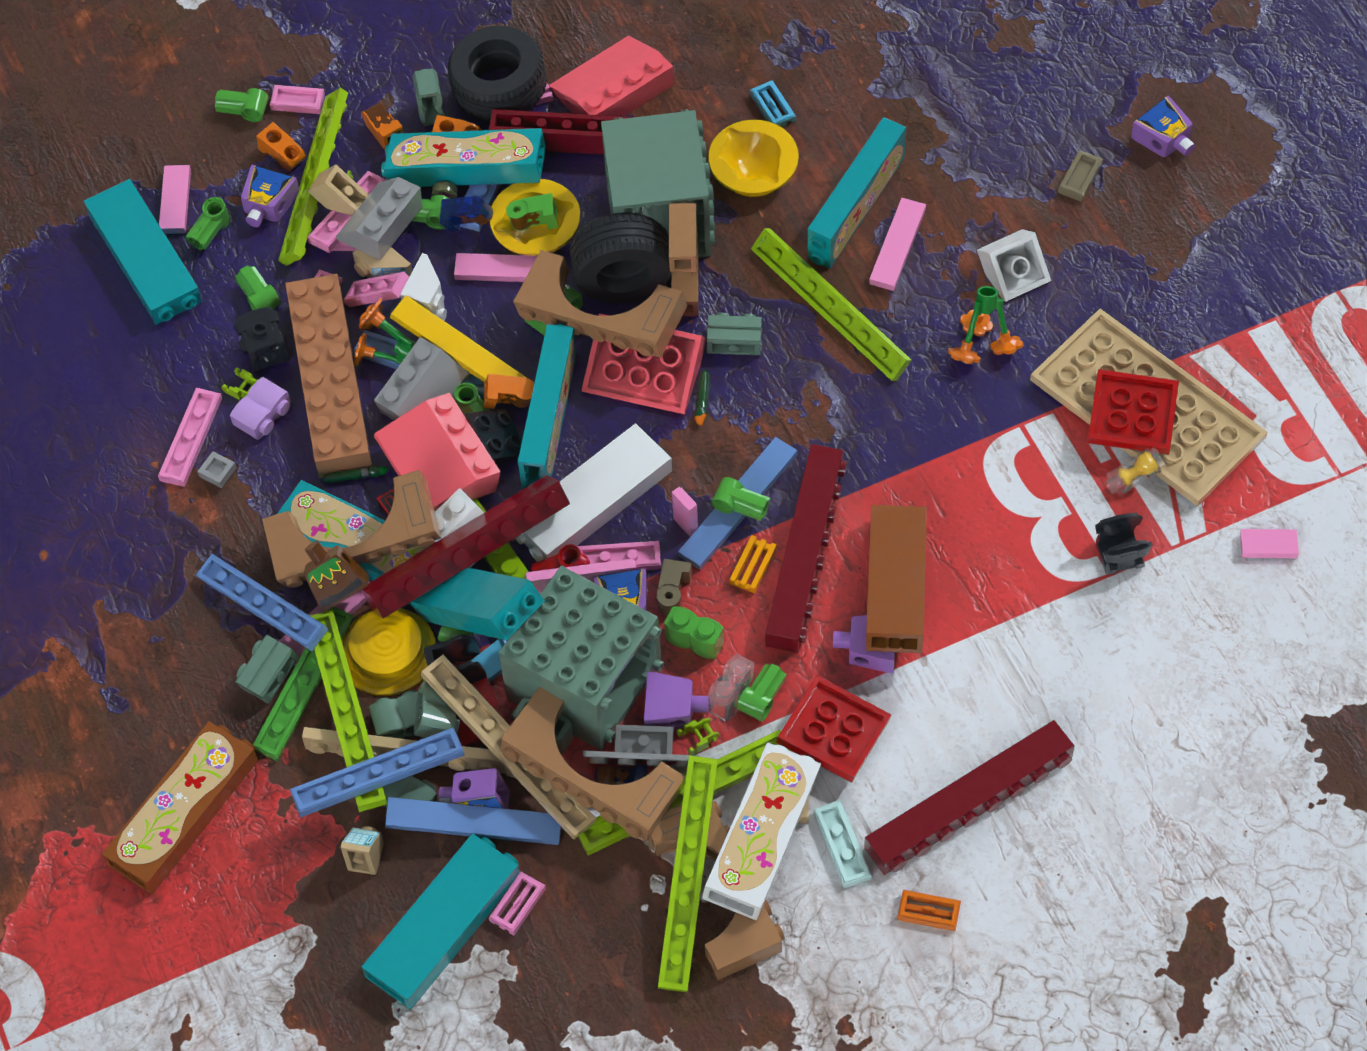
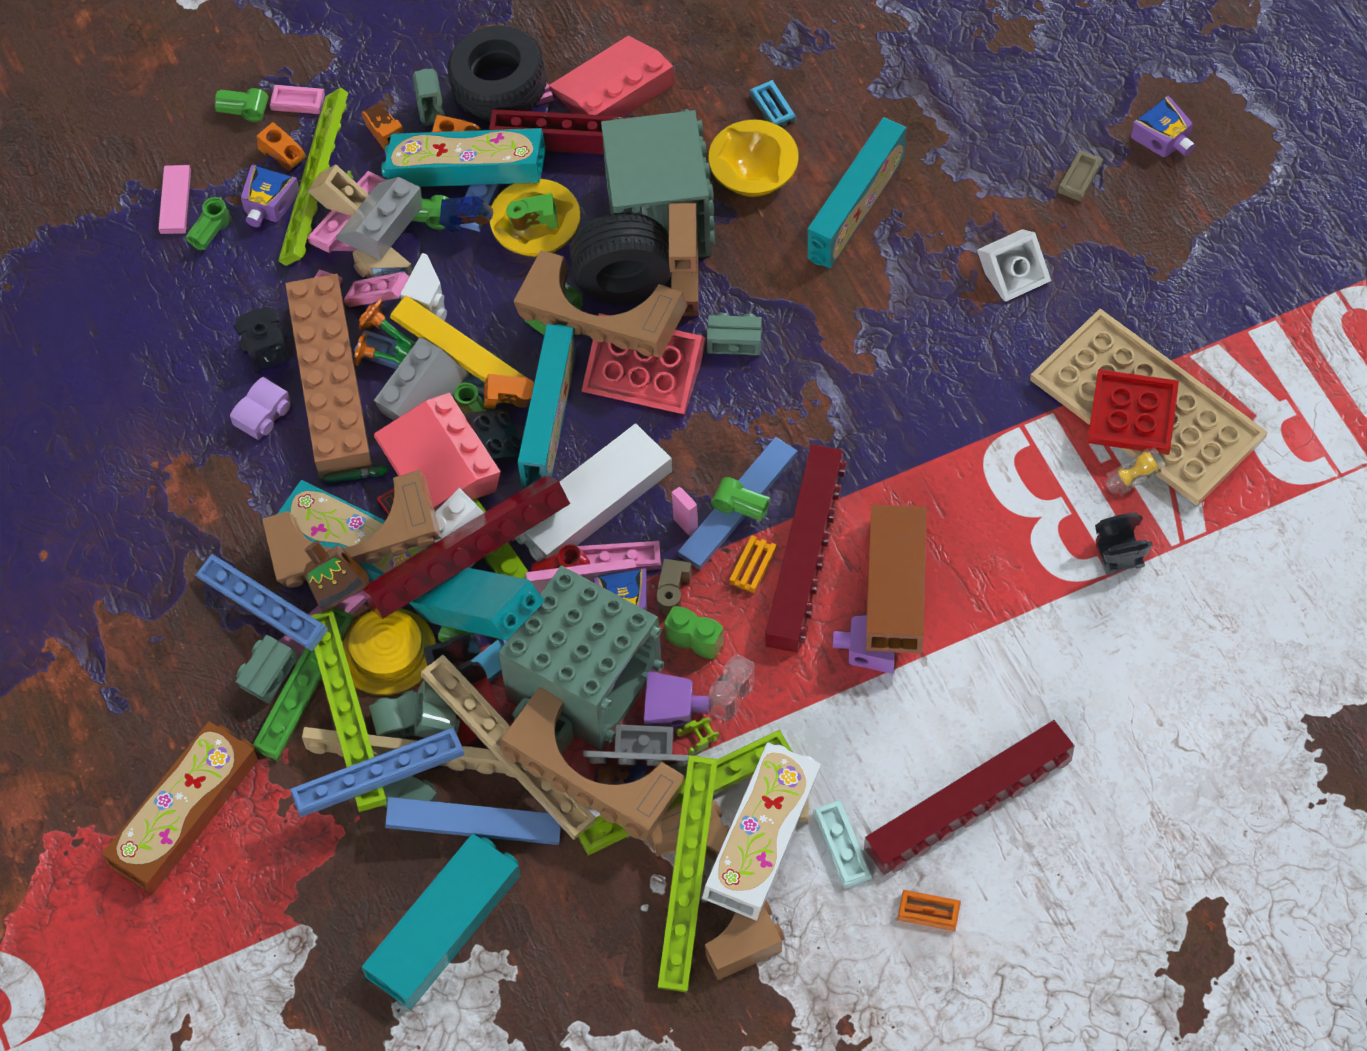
teal brick [84,179,202,325] -> none
bright pink tile [158,388,222,487] -> none
light grey plate [197,451,237,488] -> none
lime piece [222,367,259,400] -> none
bright green piece [235,266,281,310] -> none
tan slope [341,826,384,875] -> none
olive tile [432,181,458,202] -> none
medium lavender torso [439,768,510,809] -> none
bright pink tile [454,253,537,282] -> none
bright pink tile [489,872,546,936] -> none
dark green piece [694,369,710,426] -> none
bright green piece [736,664,787,722] -> none
lime plate [751,228,911,381] -> none
red plate [776,675,892,783] -> none
bright pink tile [869,198,926,291] -> none
orange plant [947,286,1024,364] -> none
bright pink tile [1240,529,1299,558] -> none

